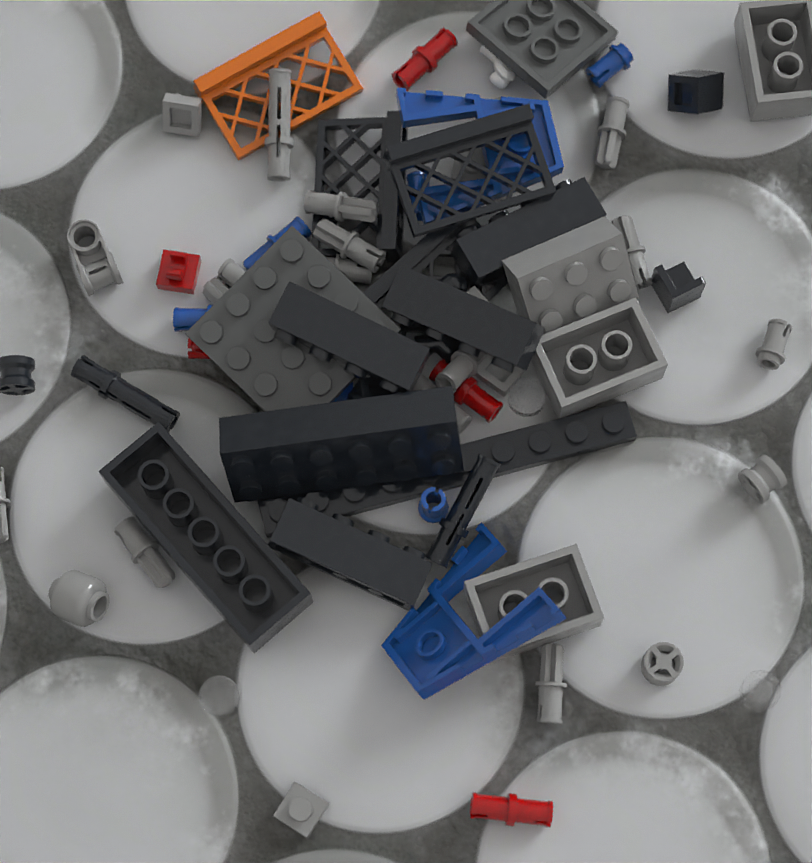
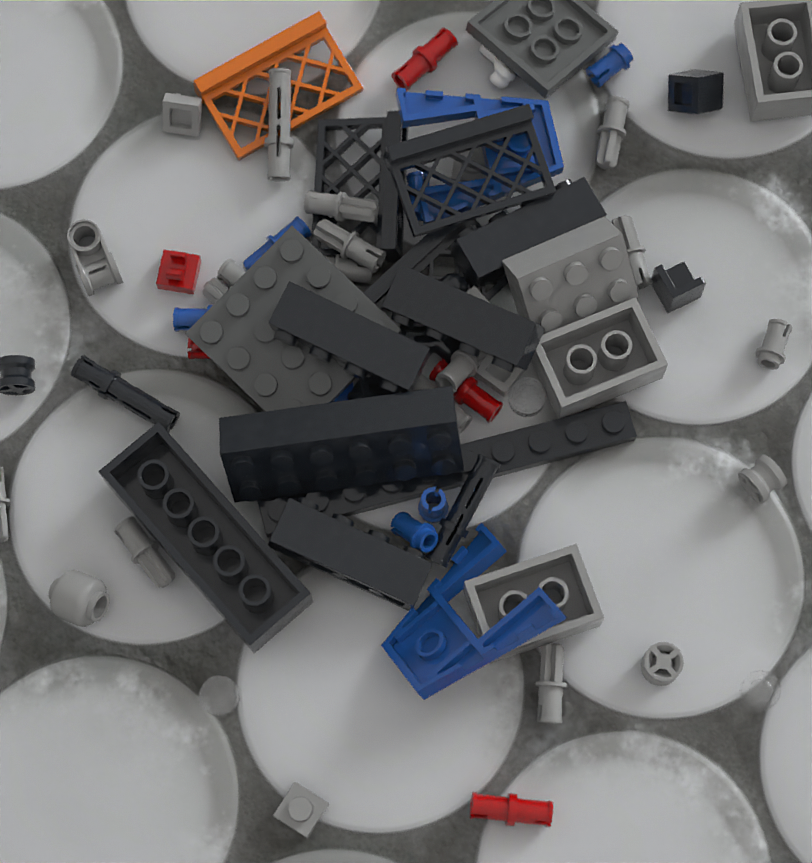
none -> blue pin [391,511,438,552]

